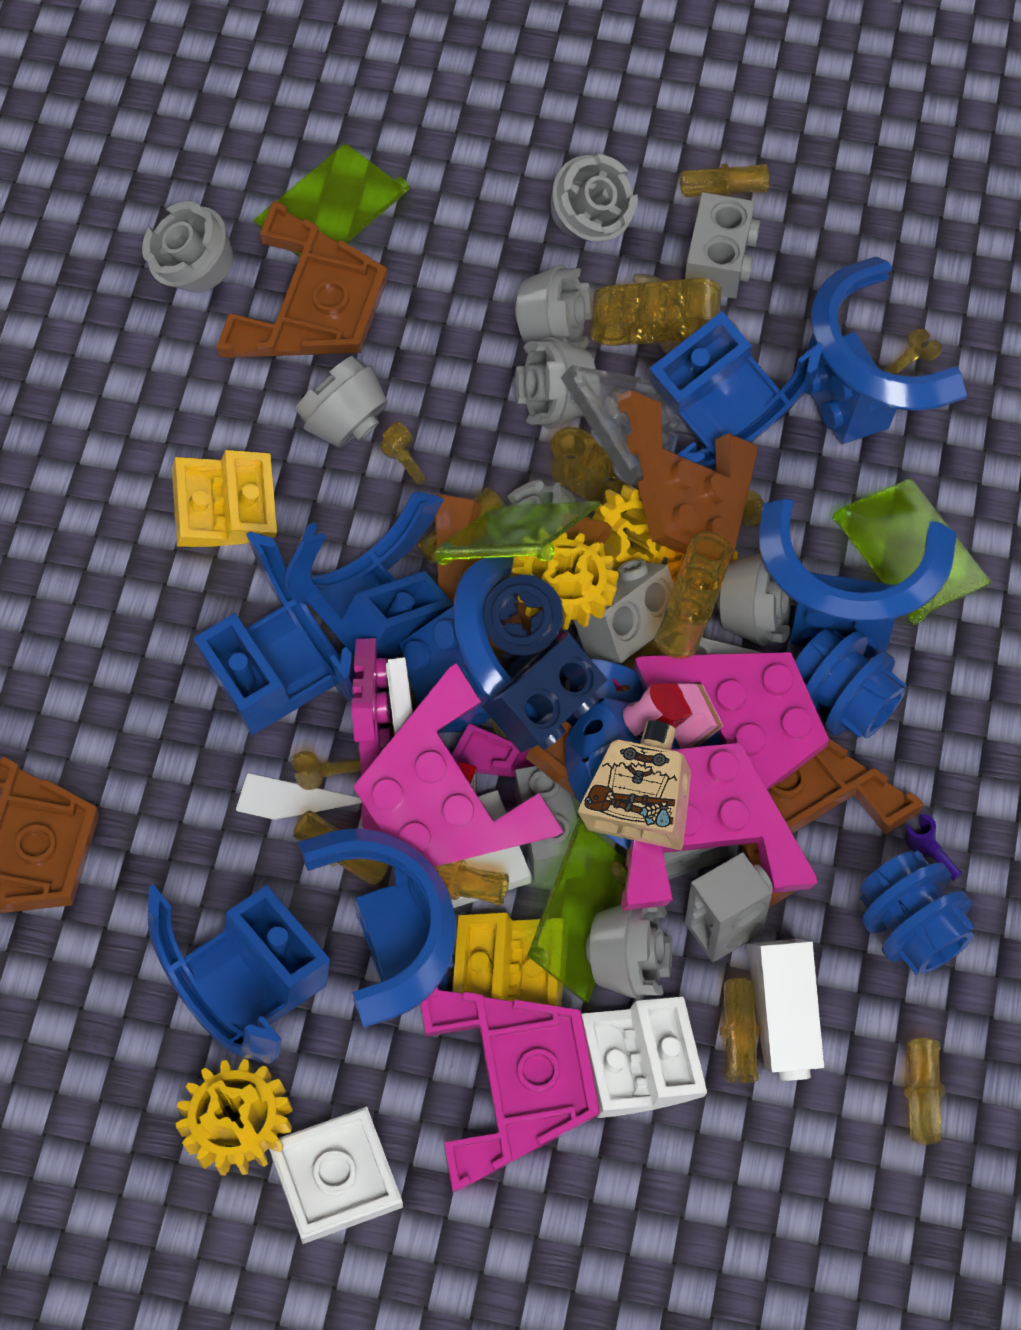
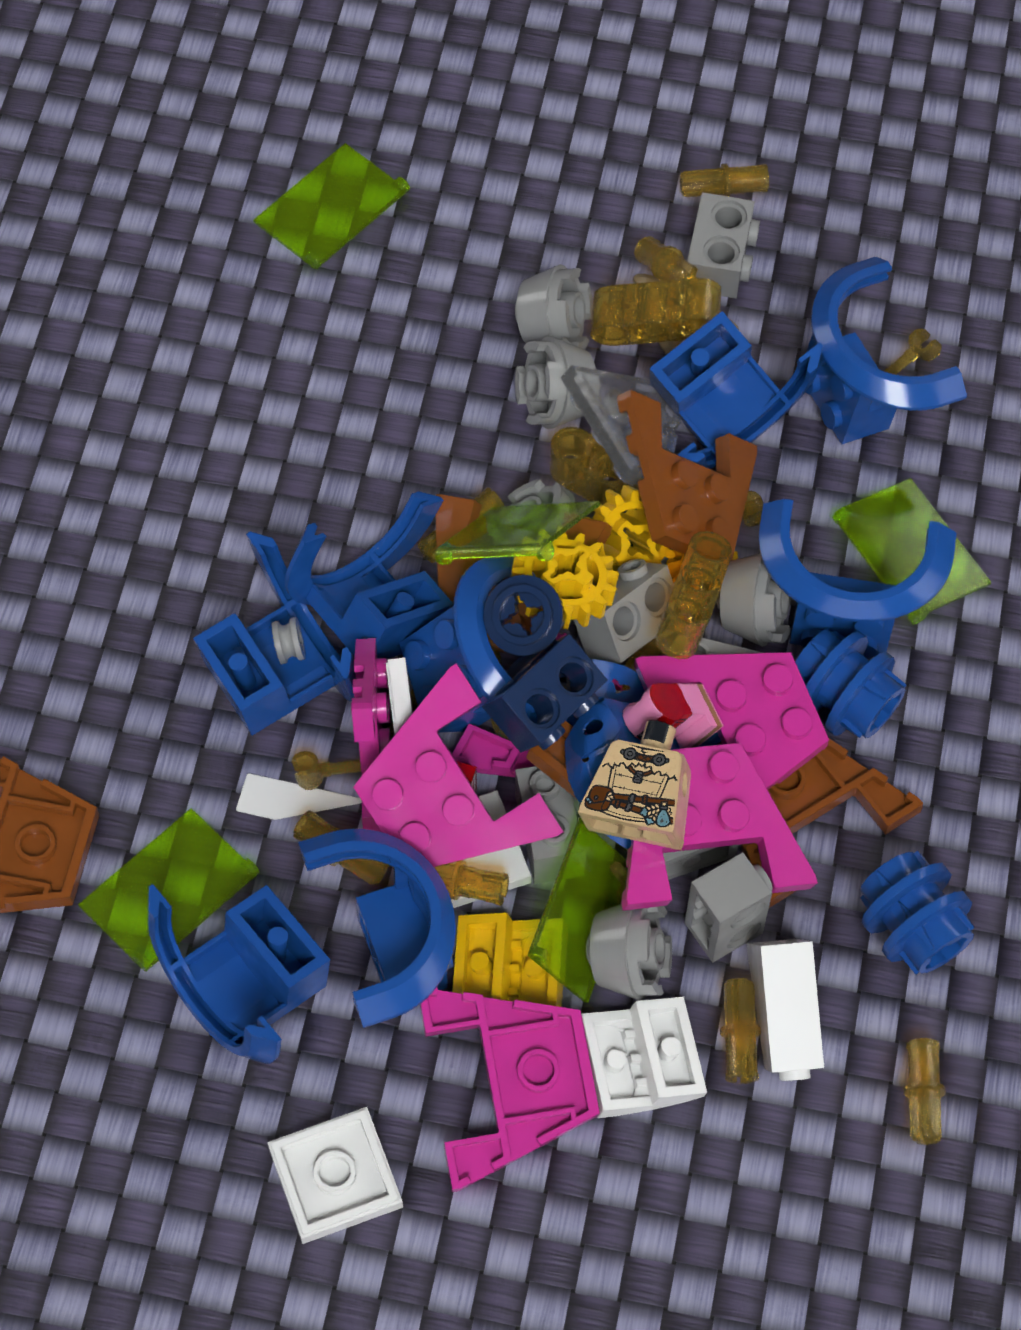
light grey cone [142,201,233,292] -> none
yellow slope [172,450,277,547] -> none
yellow gear [176,1059,293,1176] -> none
dark orange wing [216,201,388,358] -> none
light grey cone [295,356,388,448] -> none
clear yellow hand [381,422,427,486] -> none
light grey cone [550,154,638,242] -> none
dark purple hand [906,814,962,881] -> none
none -> clear neon green piece [78,809,260,972]
none -> light grey bush [272,617,306,664]
none -> clear yellow axle [634,236,699,290]

